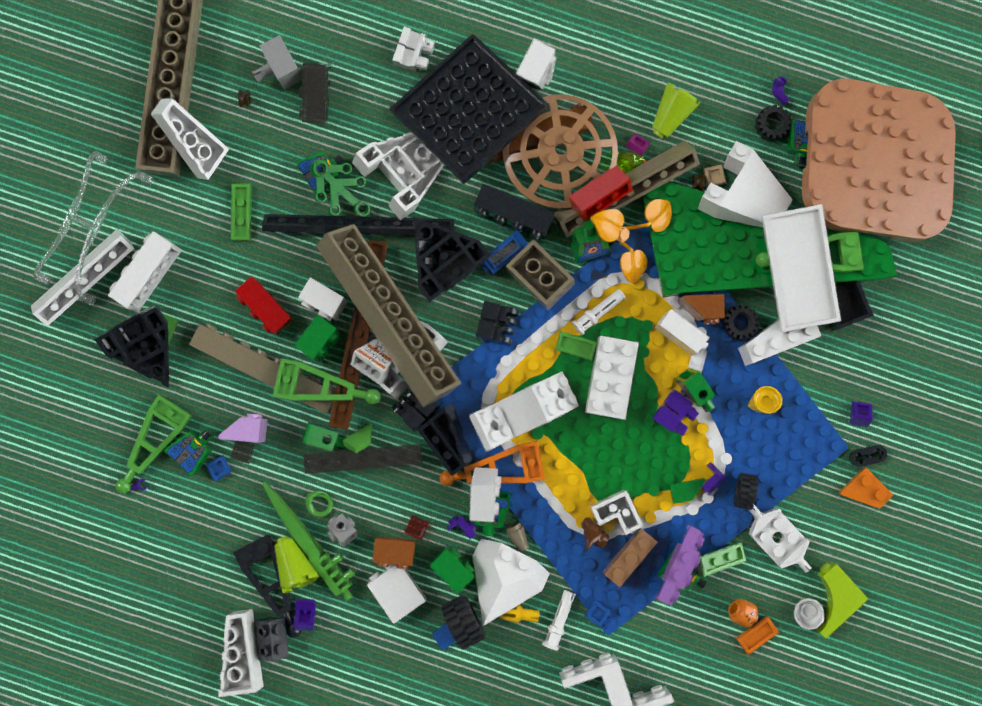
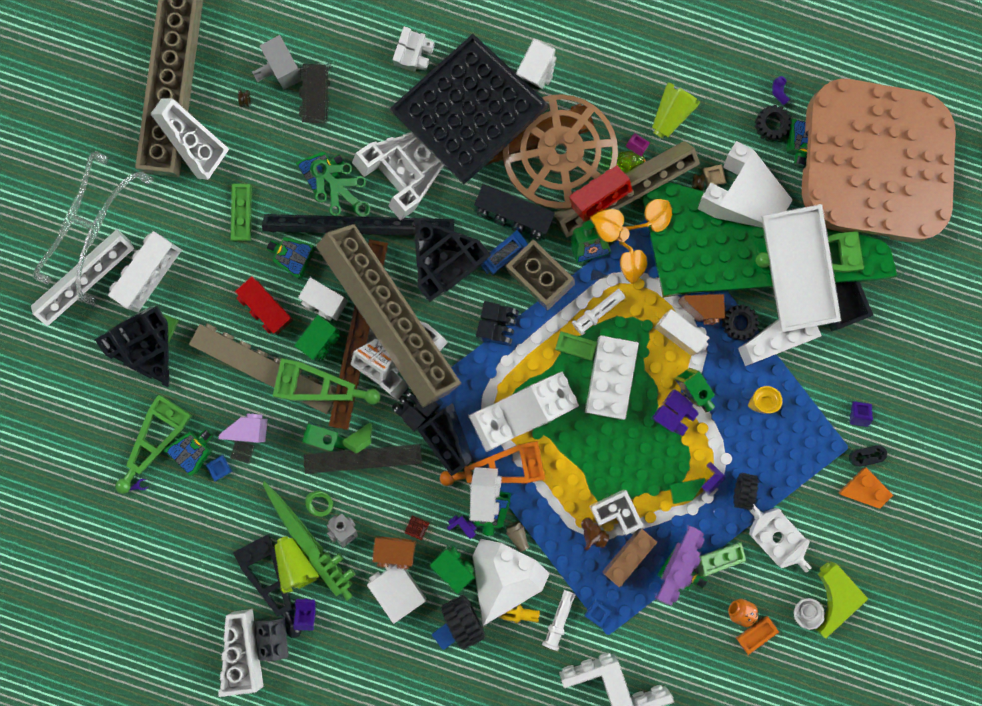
none -> torso [267,237,316,280]

